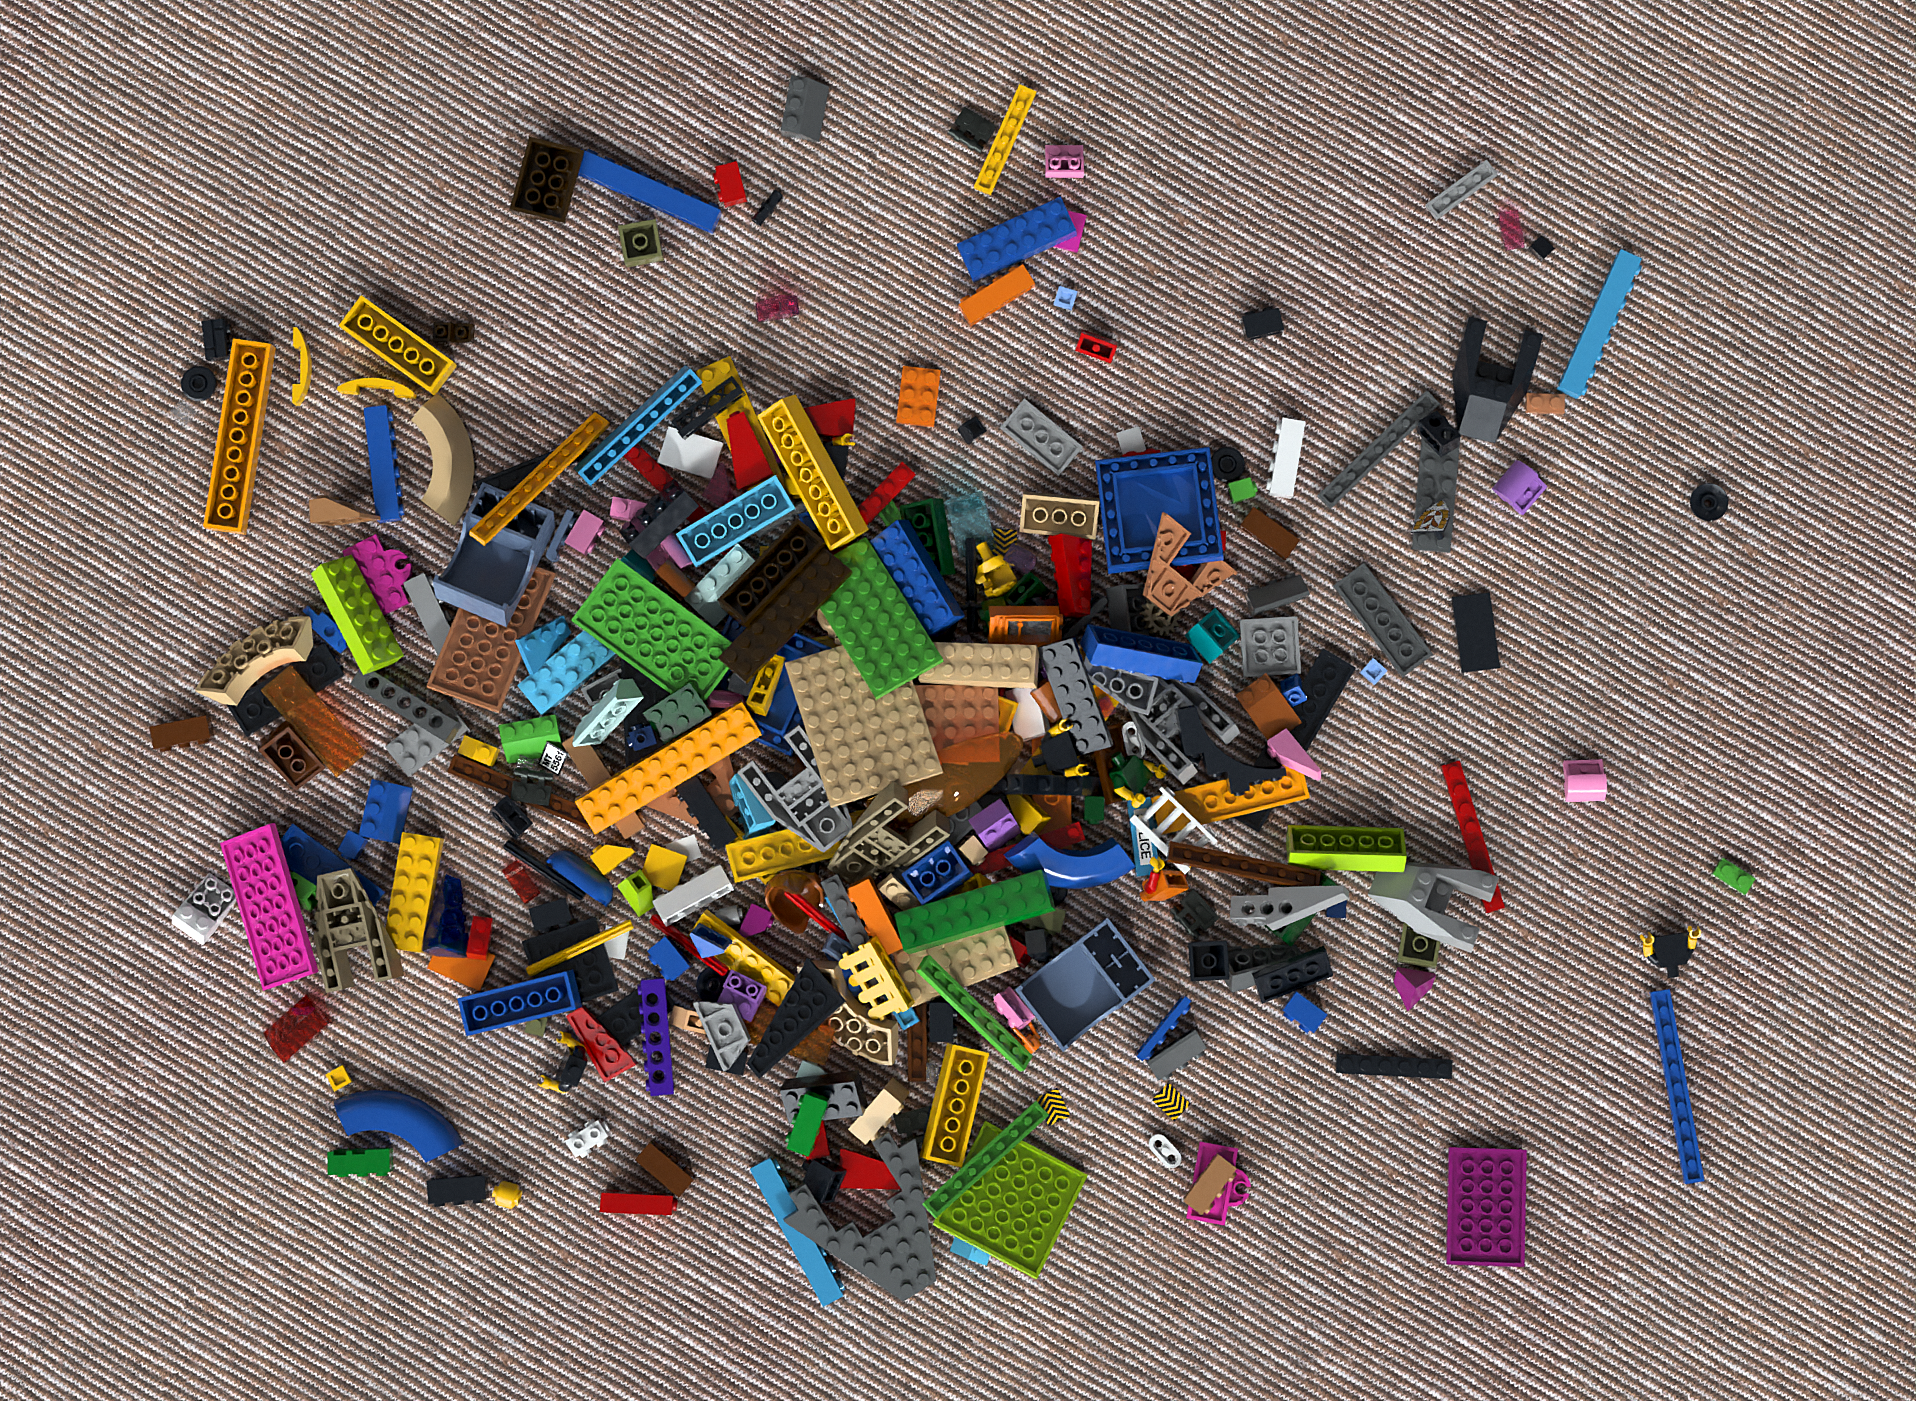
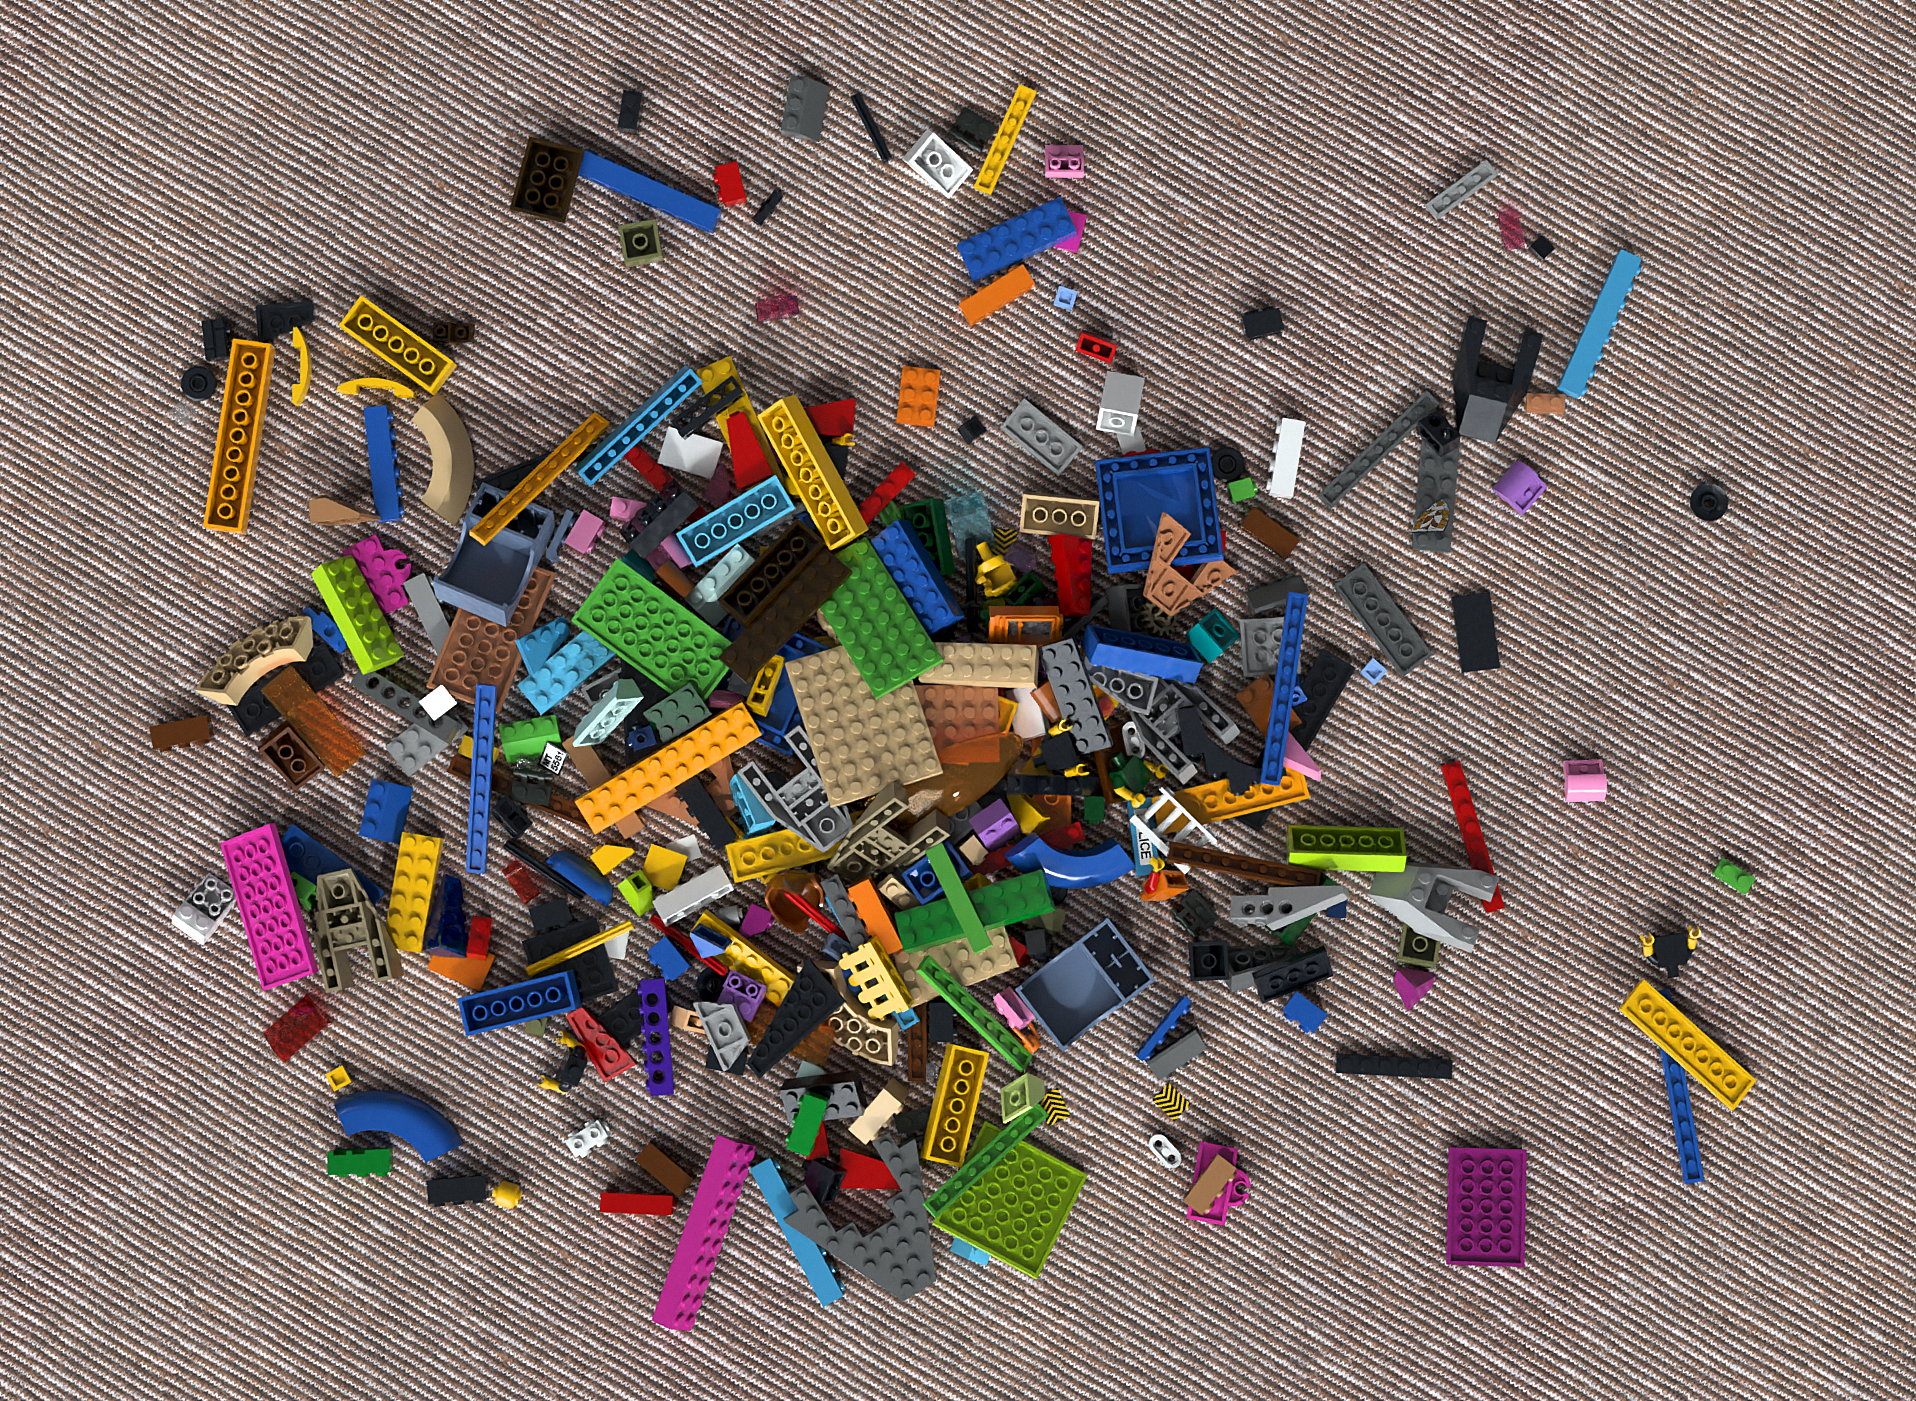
blue brick [338,830,369,861] -> none
none -> black wing [256,301,315,343]
none -> white sticker [419,685,457,720]
none -> blue plate [466,683,497,874]
none -> black brick [617,90,645,135]
none -> dark pink brick [651,1135,756,1331]
none -> black axle [851,93,892,163]
none -> white slope [902,130,973,199]
none -> bright green tile [925,843,993,955]
none -> yellowish green slope [1000,1073,1045,1124]
none -> white slope [1096,371,1145,436]
none -> blue plate [1260,592,1308,786]
none -> yellow plate [1618,979,1756,1110]

